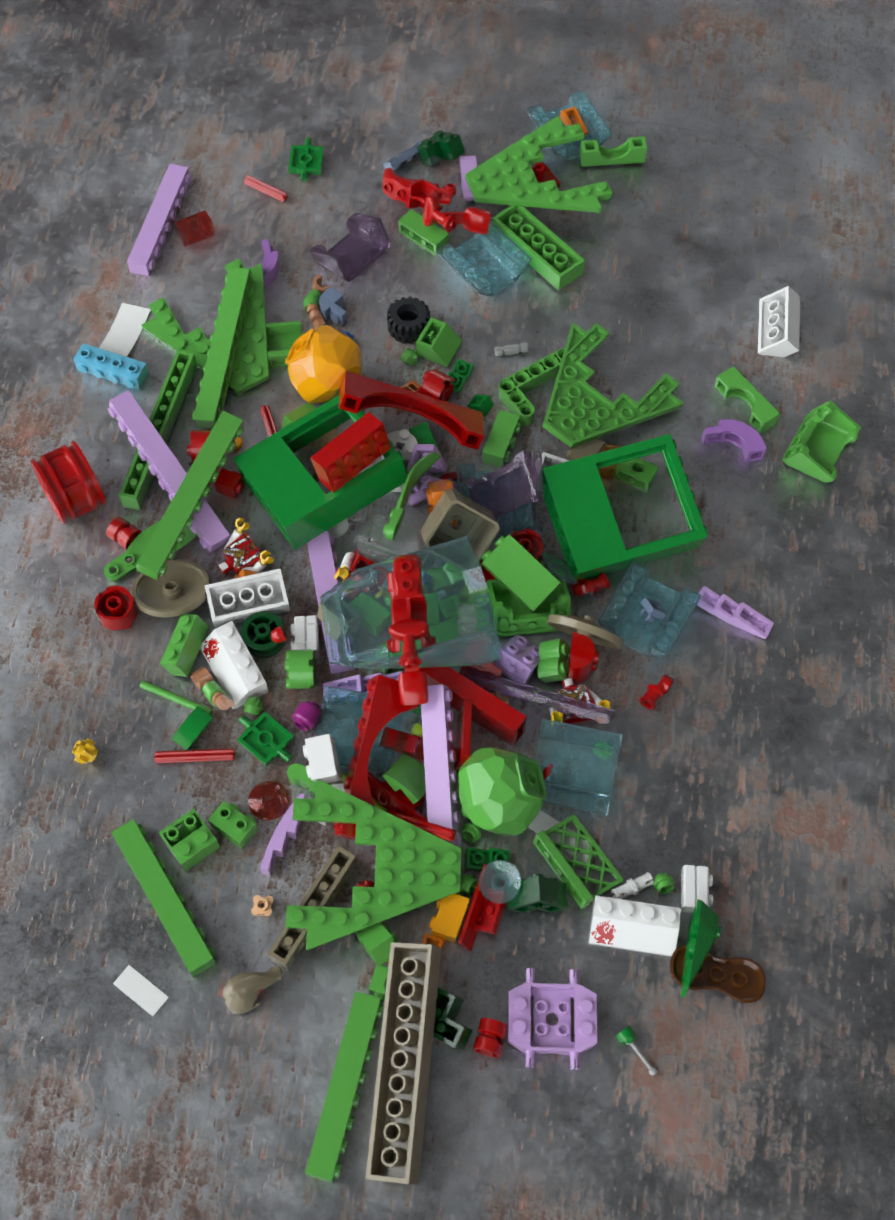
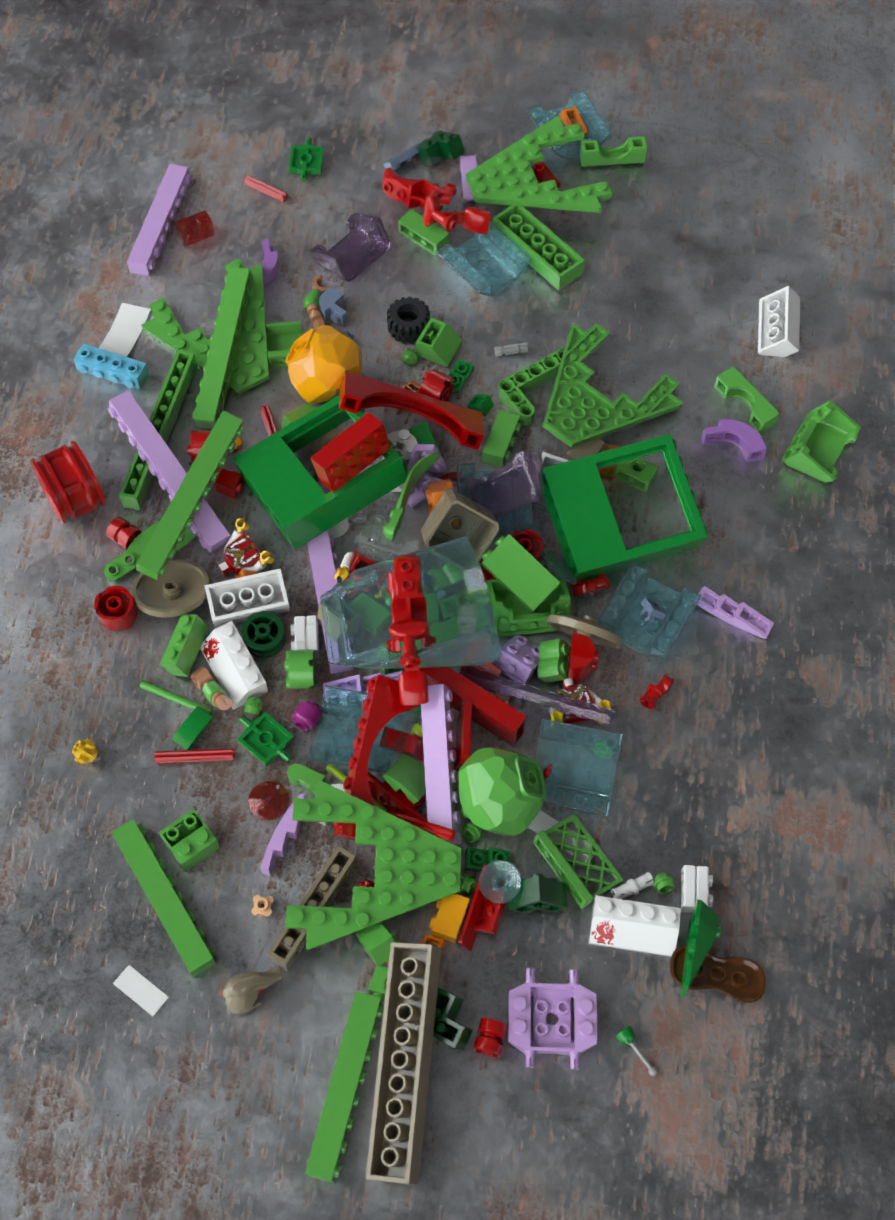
bright green brick [208,801,258,850] -> none
red hinge [271,626,287,643] -> none
white brick [303,734,342,783] -> none

